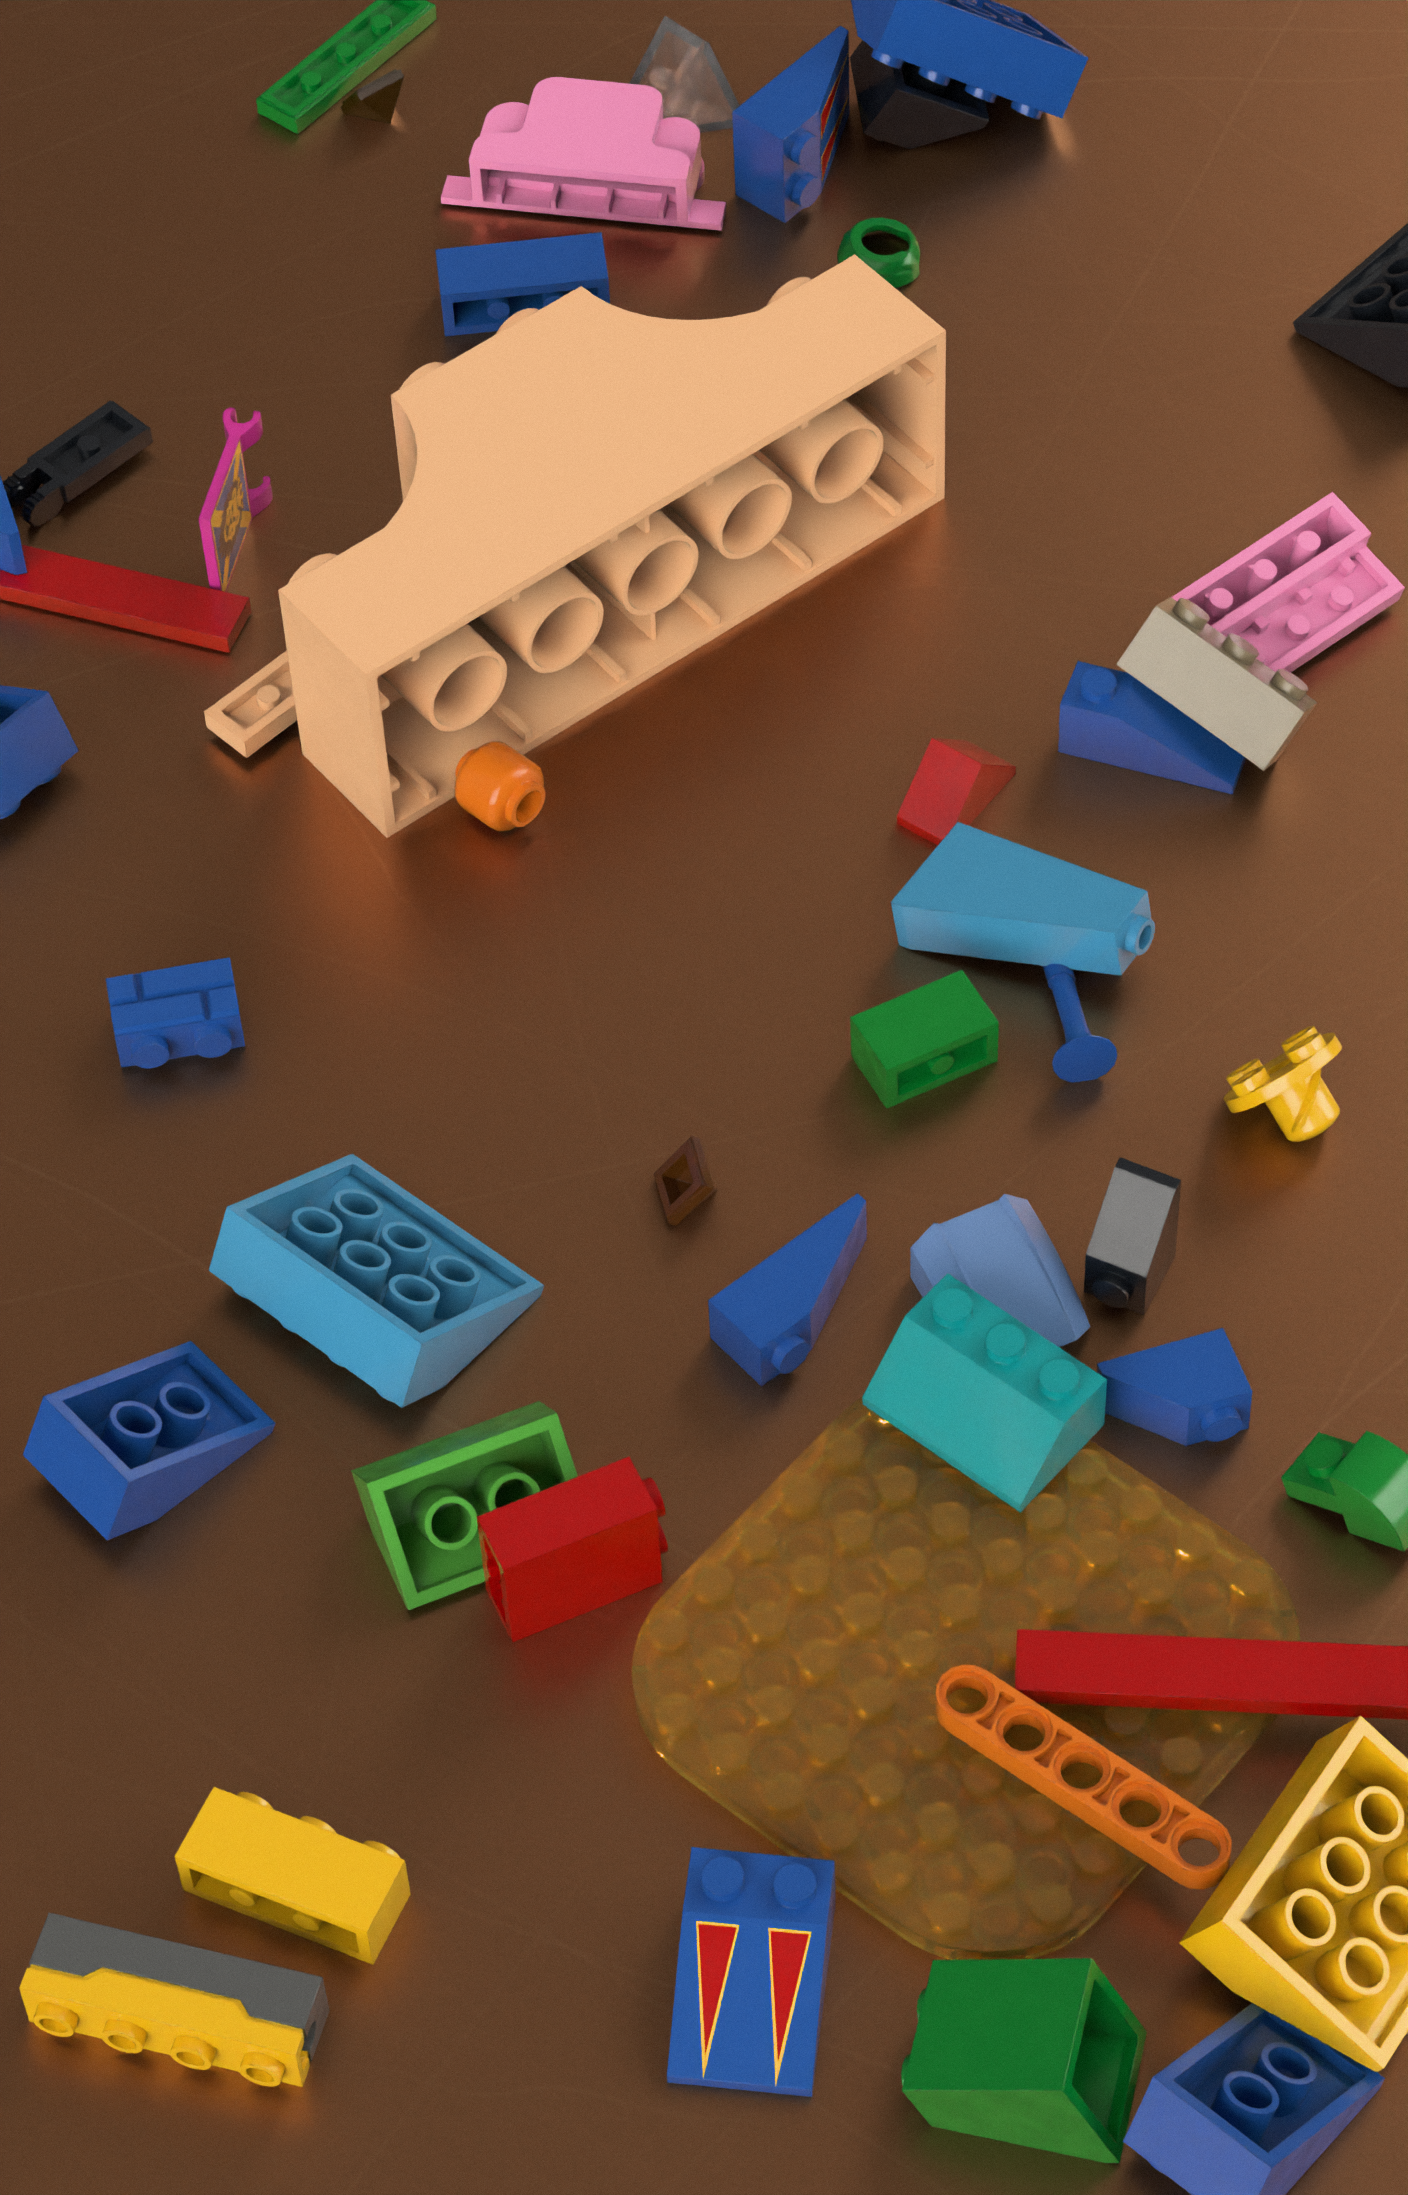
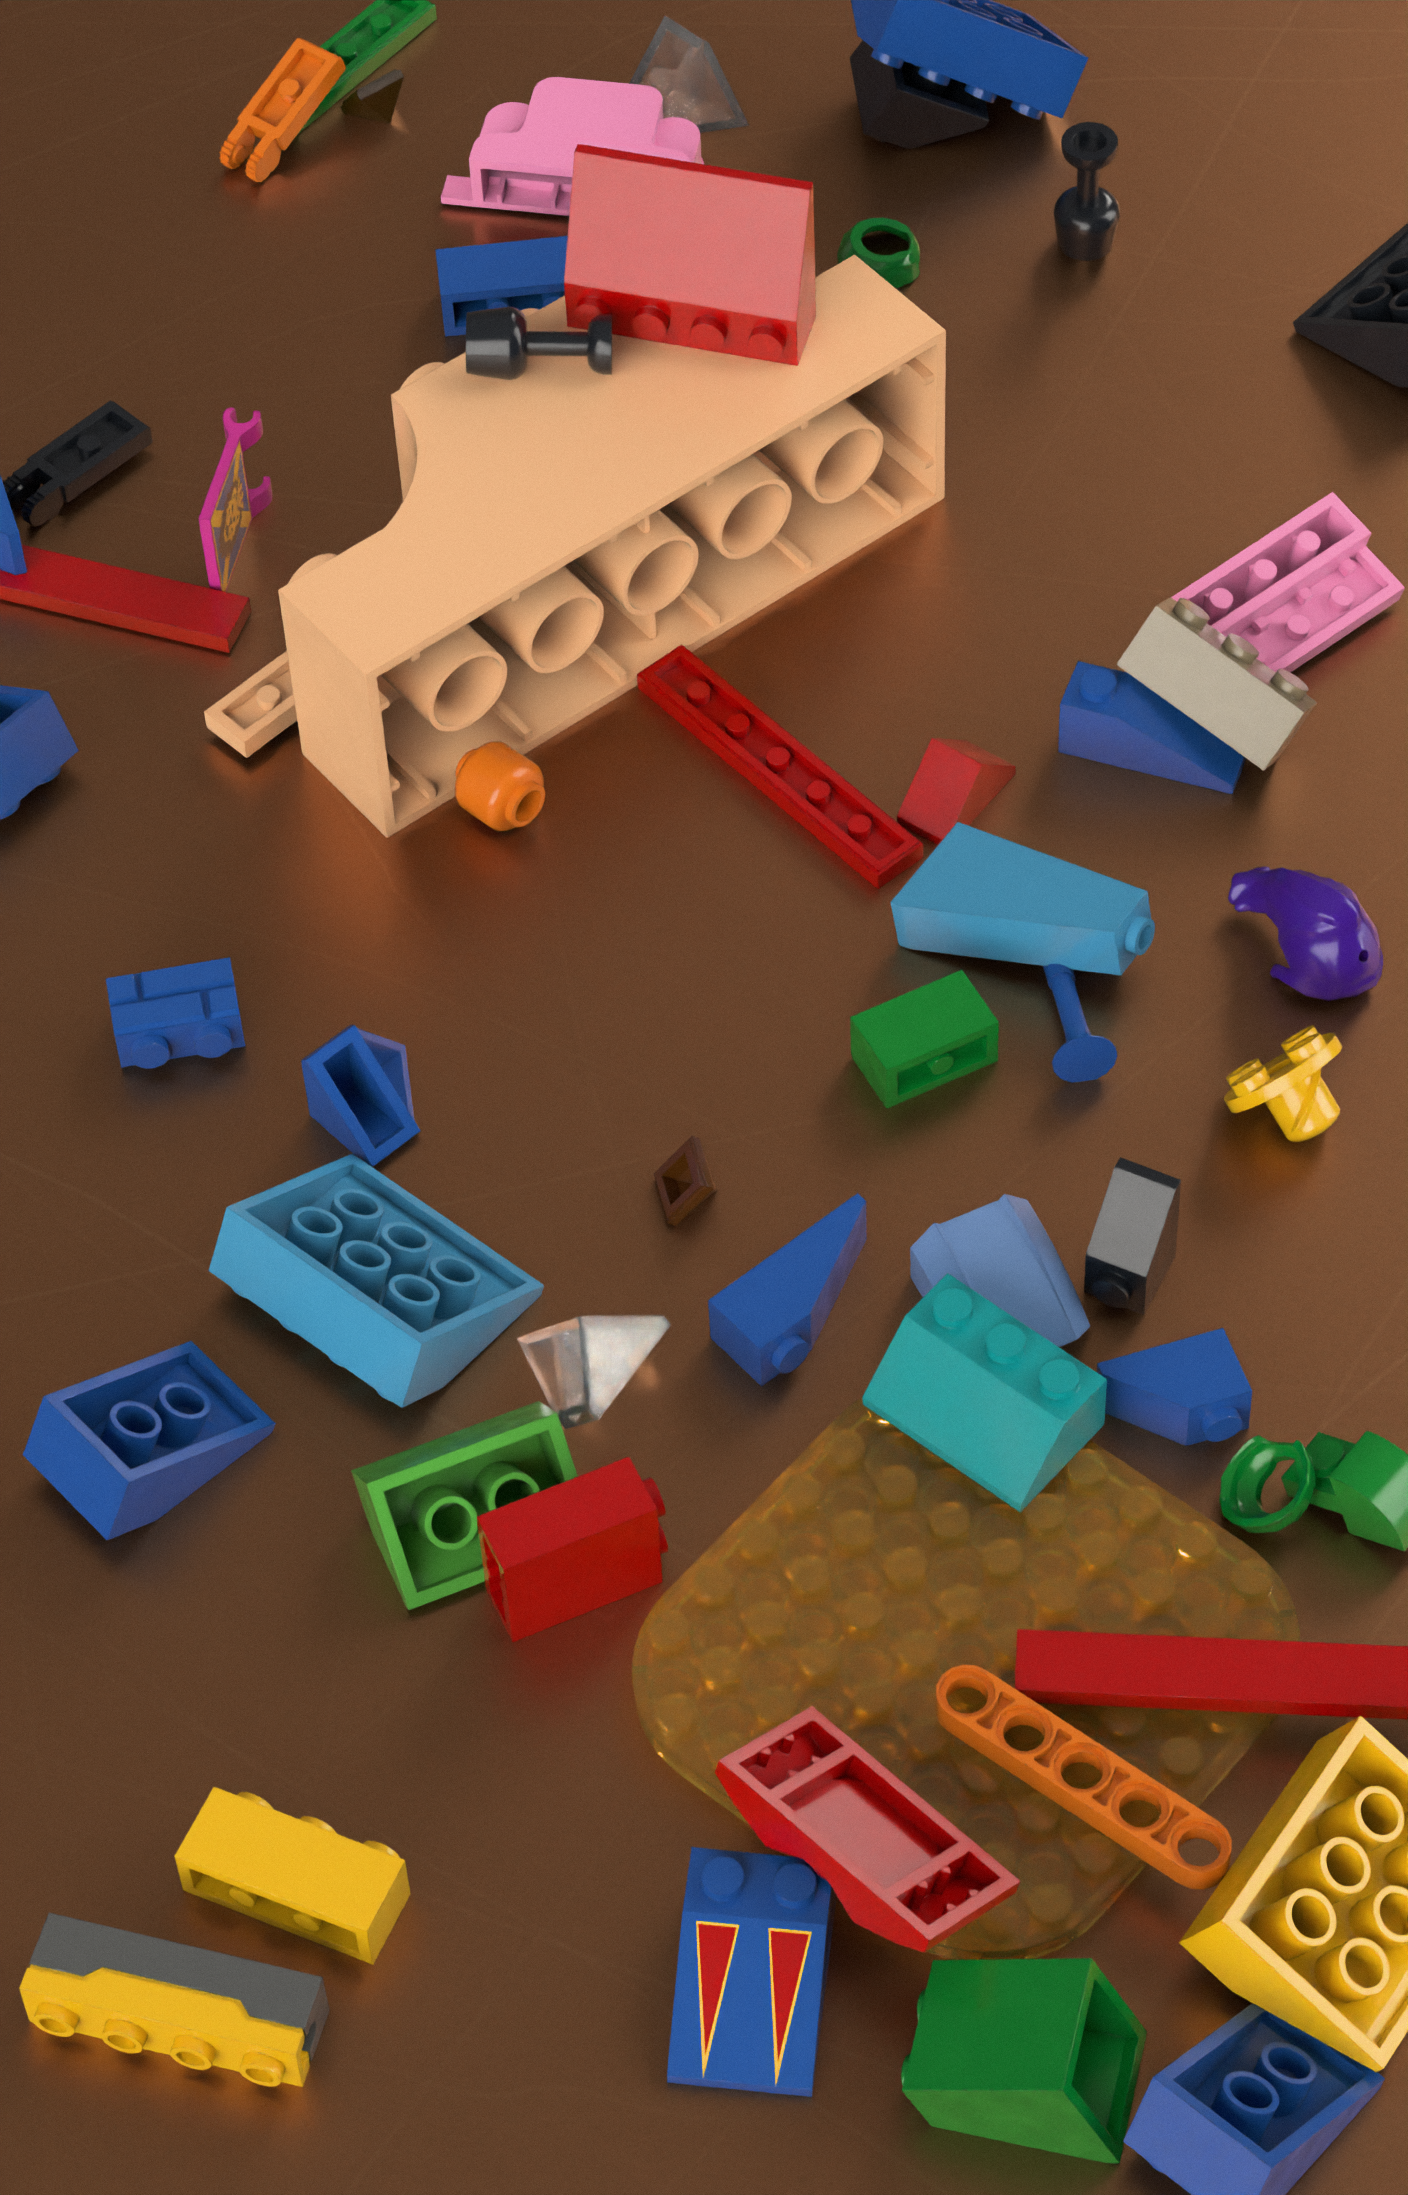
blue slope [732,26,850,223] -> none
none -> orange hinge [219,37,346,183]
none -> blue slope [301,1025,421,1167]
none -> black piece [466,307,612,380]
none -> clear slope [517,1315,671,1429]
none -> slope [564,144,816,366]
none -> red tile [637,644,923,889]
none -> red slope [715,1706,1020,1953]
none -> black piece [1054,122,1120,261]
none -> green piece [1219,1435,1316,1533]
none -> dark purple piece [1228,866,1384,1001]

